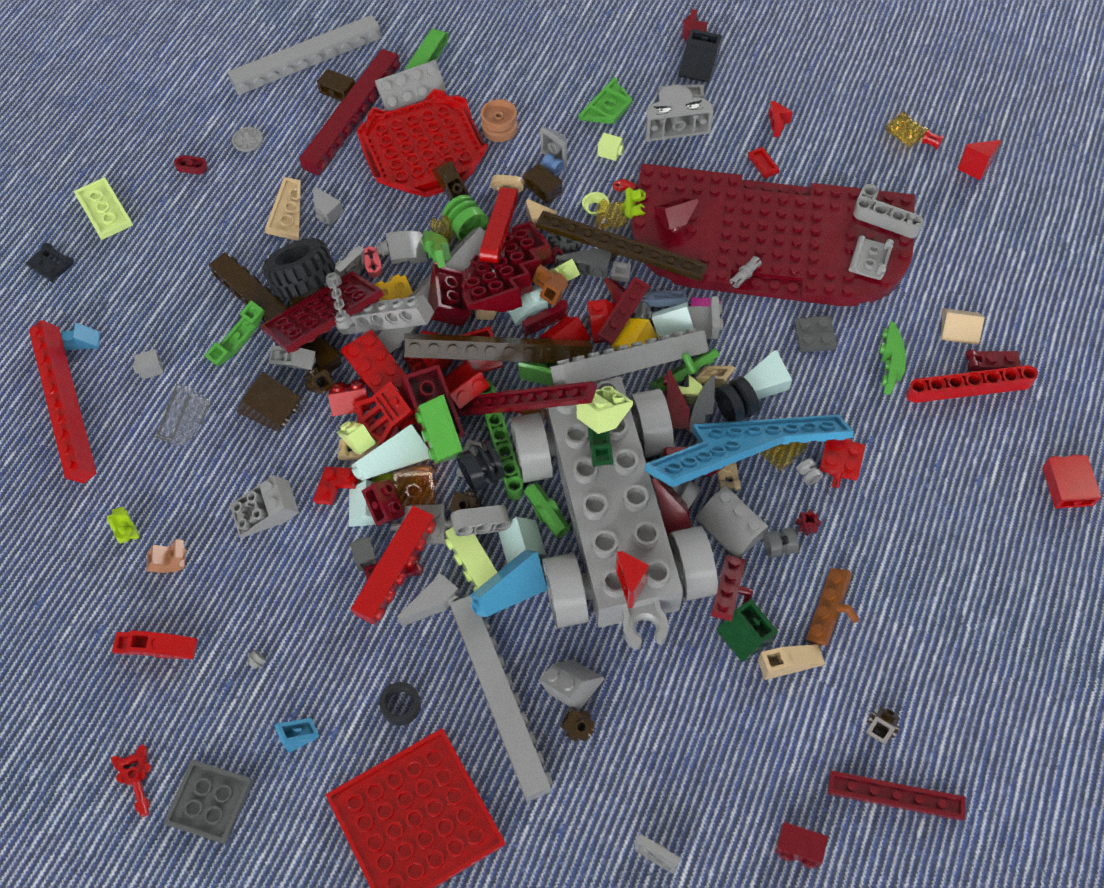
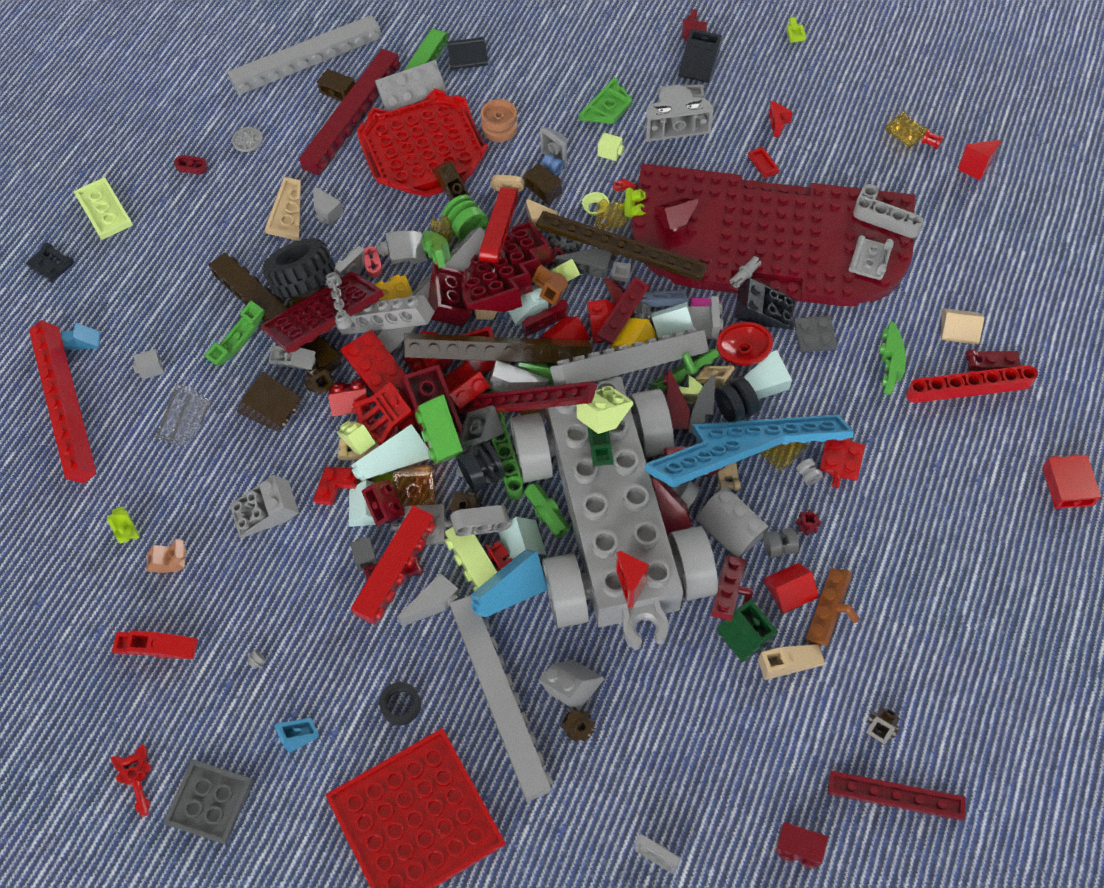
none -> black piece [447,37,488,70]
none -> dark grey slope [459,406,504,448]
none -> red hinge [486,541,512,572]
none -> light grey slope [488,360,549,392]
none -> red dish [717,322,773,366]
none -> black slope [735,278,795,330]
none -> red slope [763,563,819,614]
none -> lime plate [786,17,806,43]

